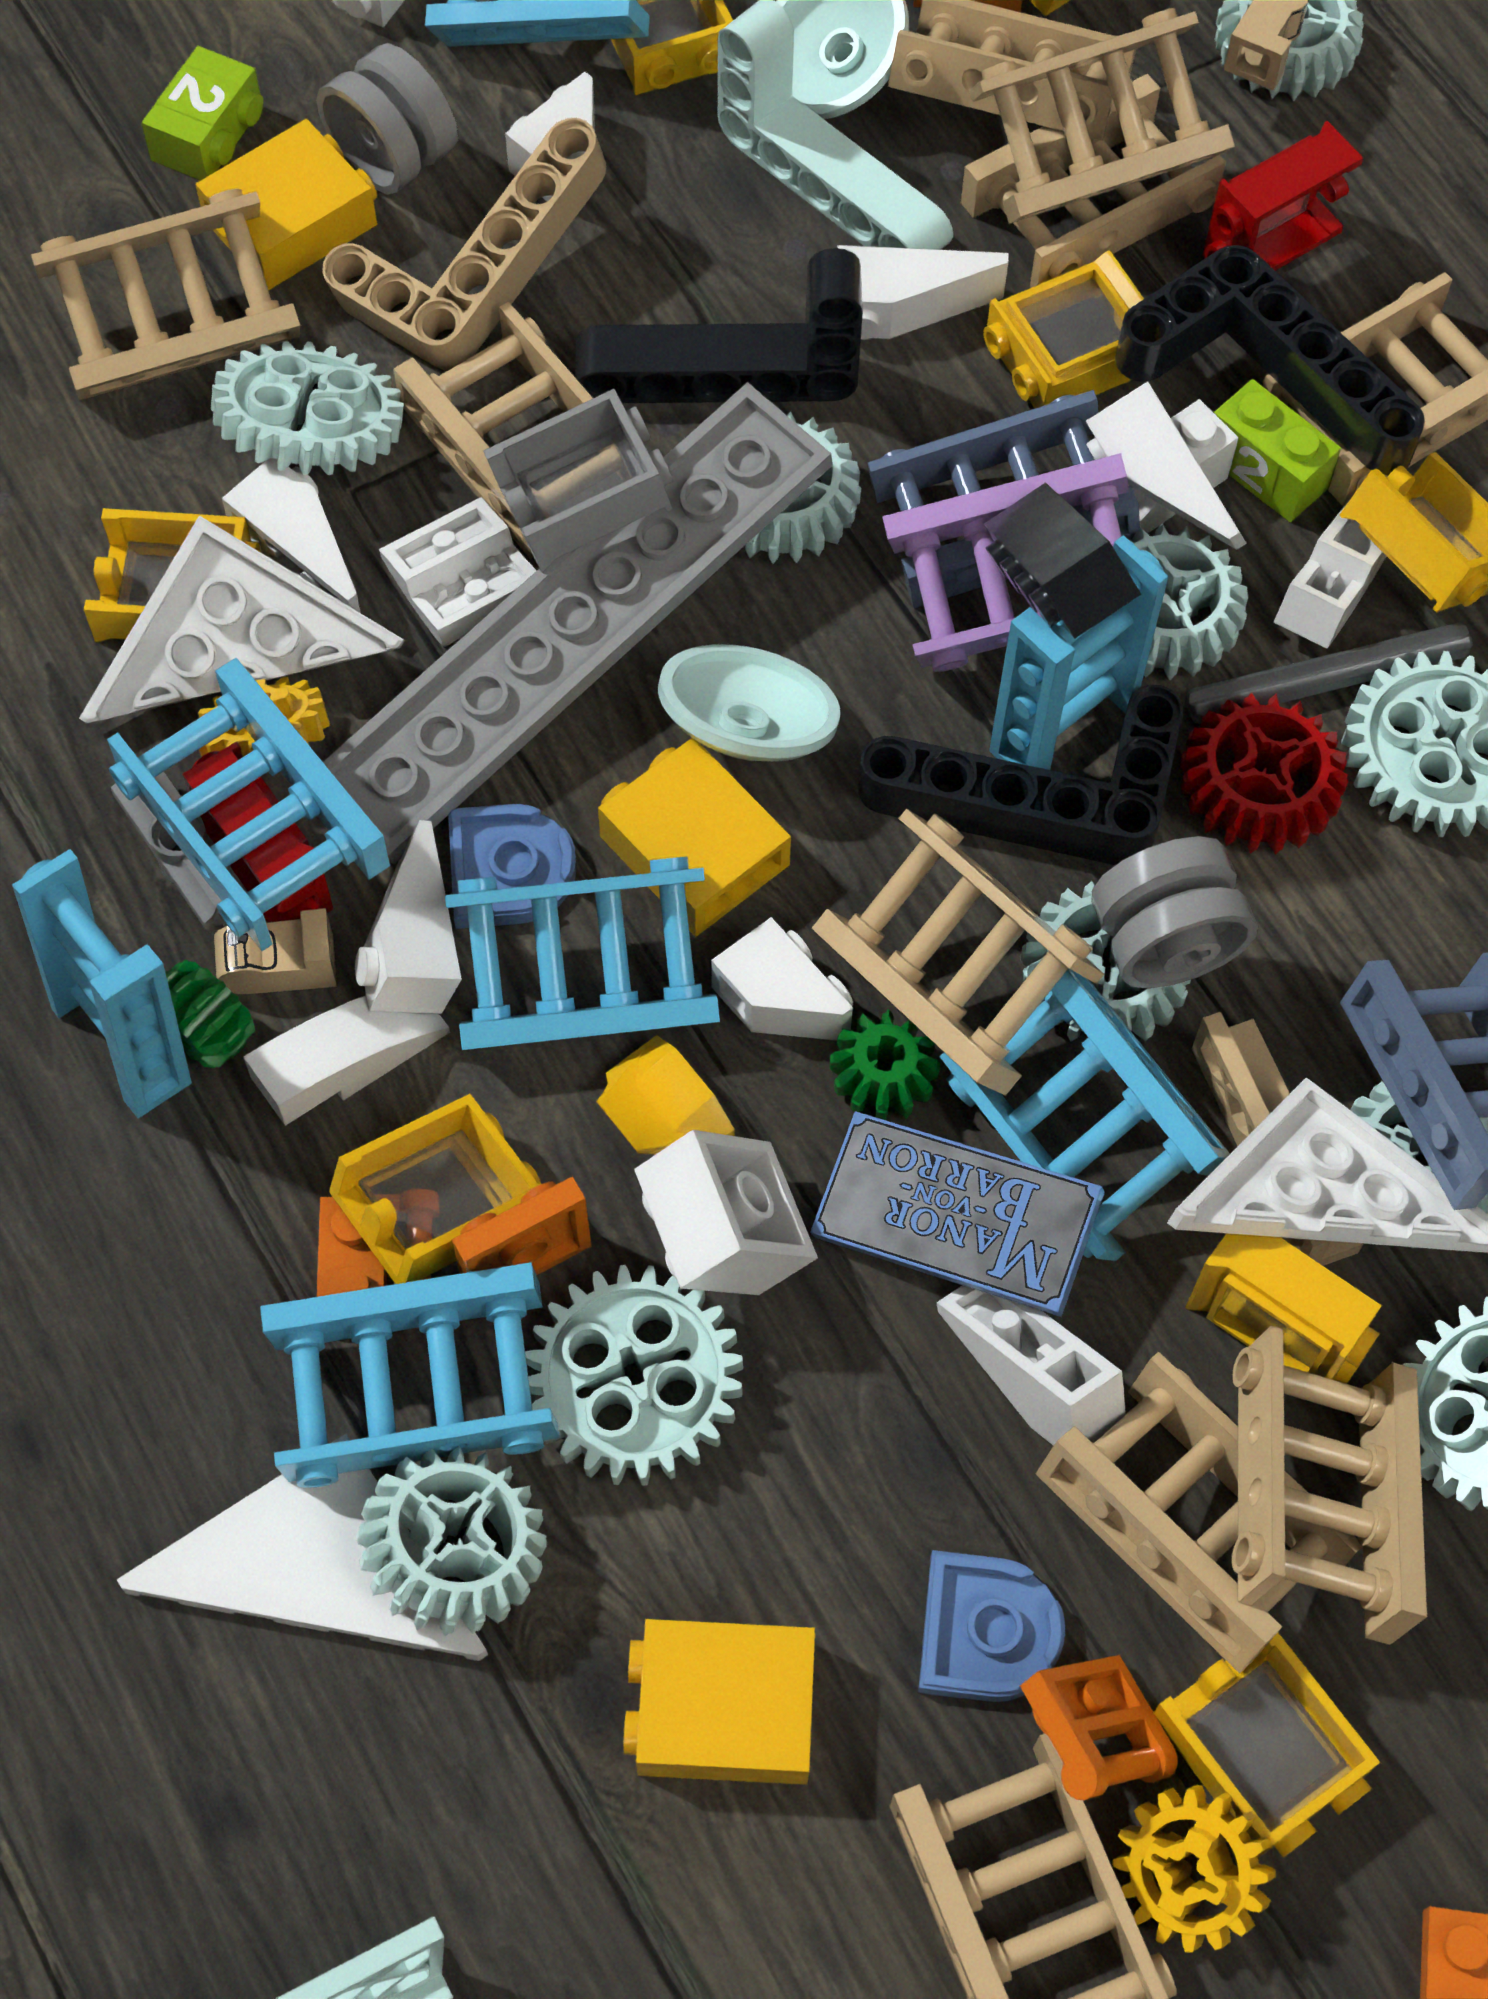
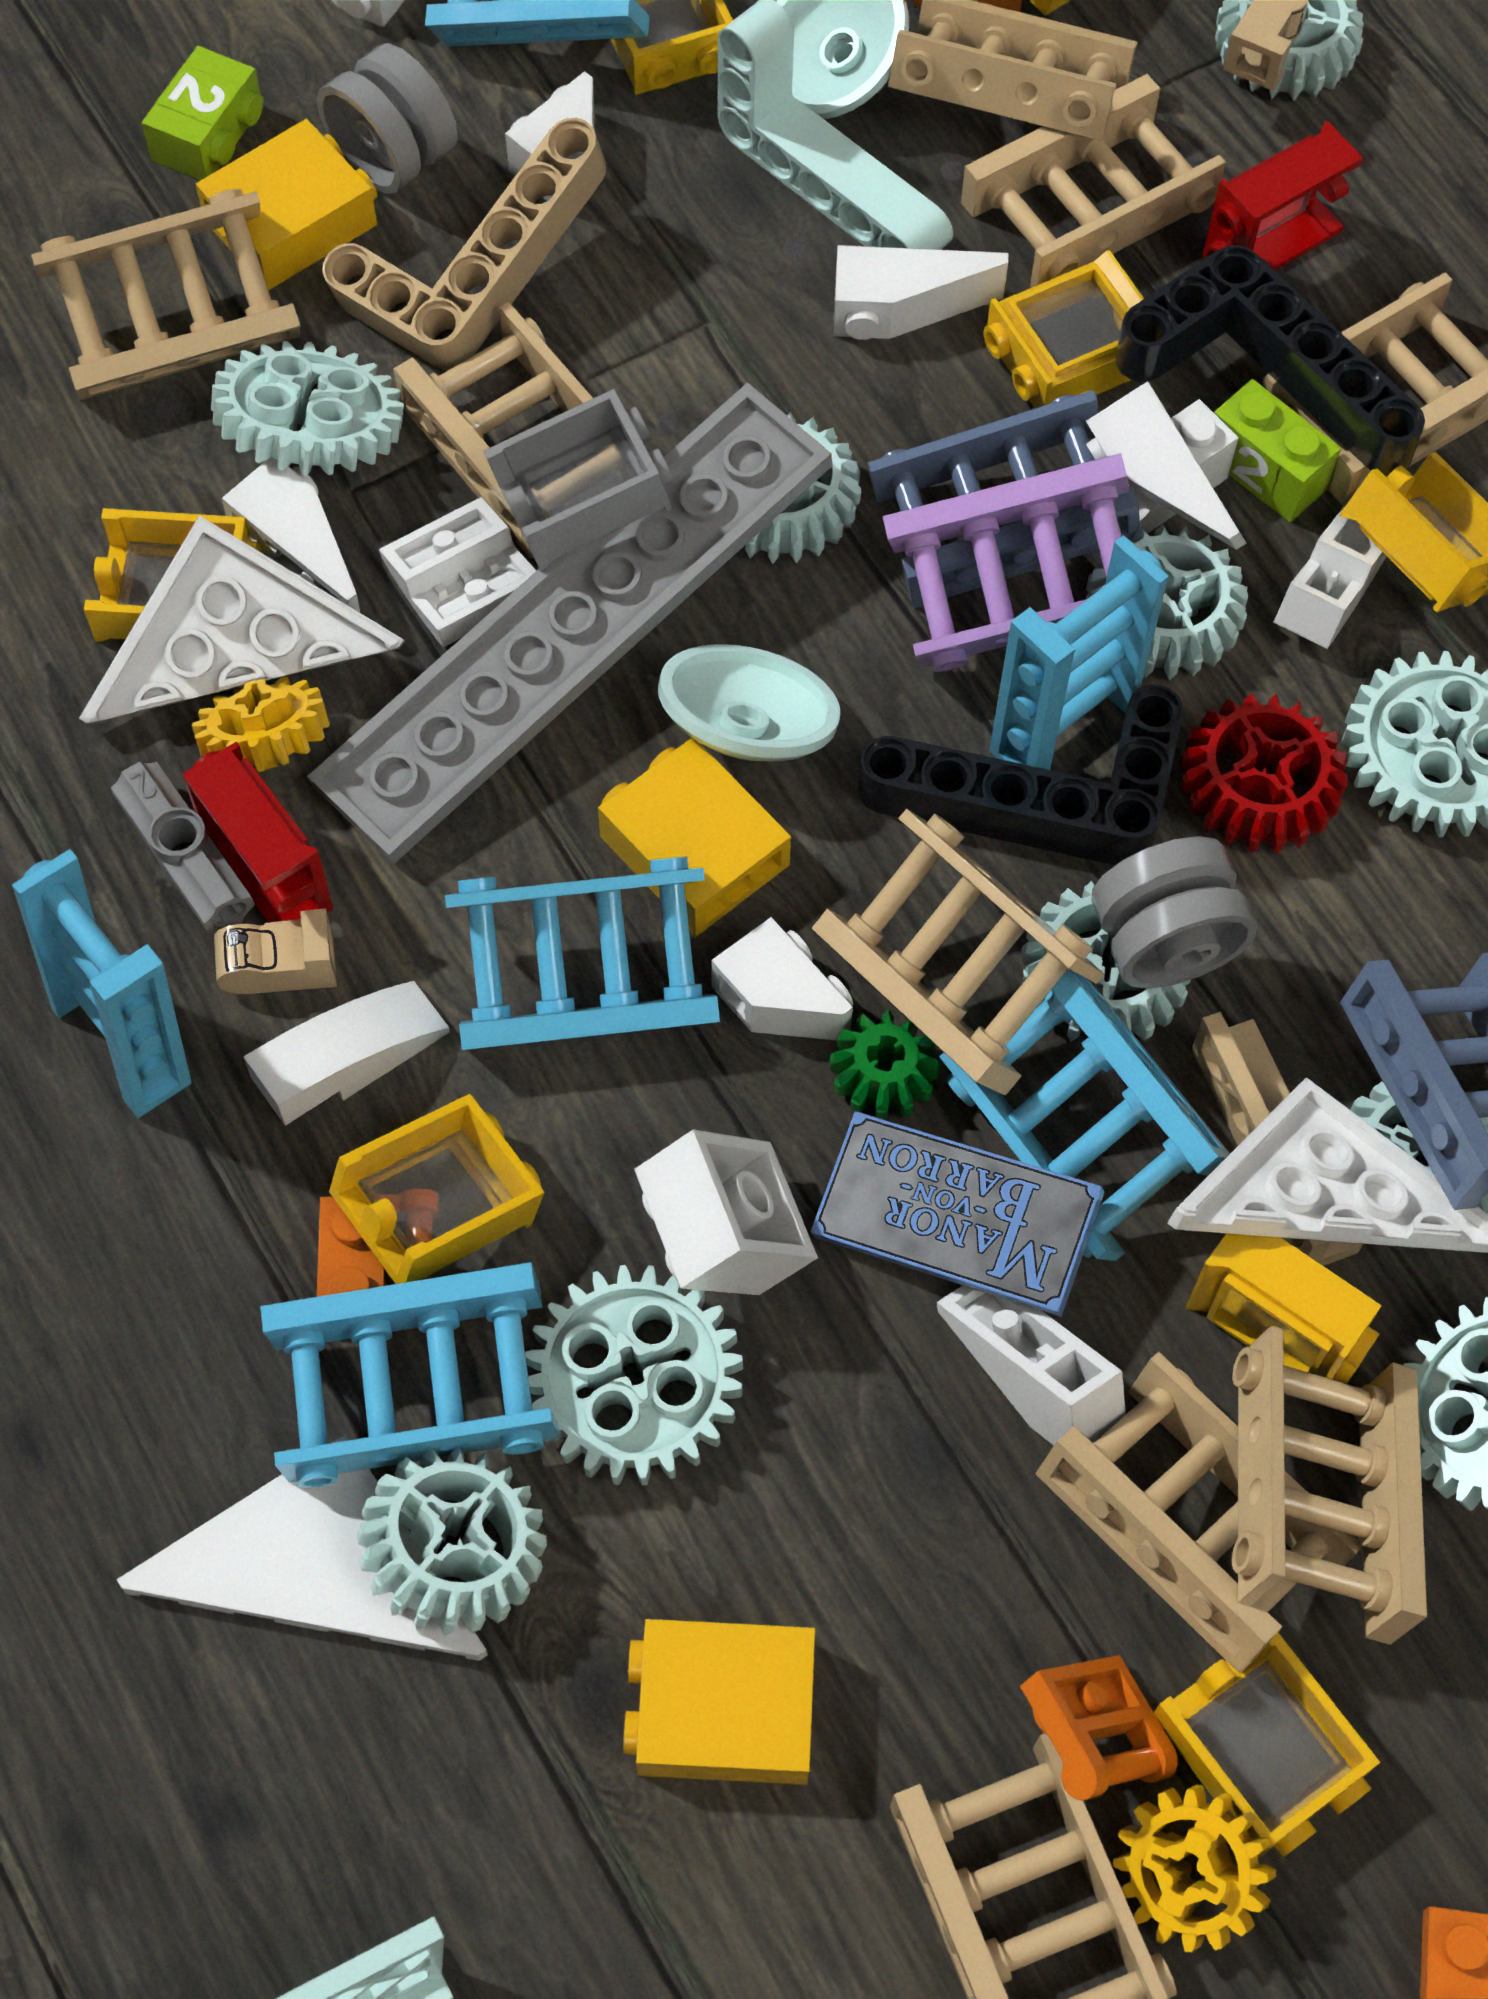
medium azure fence [107,658,390,951] -> none
green gear [165,960,256,1069] -> none
white slope [355,820,462,1014] -> none
medium blue tile [448,804,576,929] -> none
orange plate [452,1176,592,1275] -> none
black beam [575,248,863,403] -> none
yellow slope [596,1035,735,1155] -> none
medium blue tile [918,1550,1065,1702] -> none
tan fence [969,8,1235,224] -> none
black brick [984,482,1141,639] -> none
dark grey axle [1185,623,1473,724] -> none

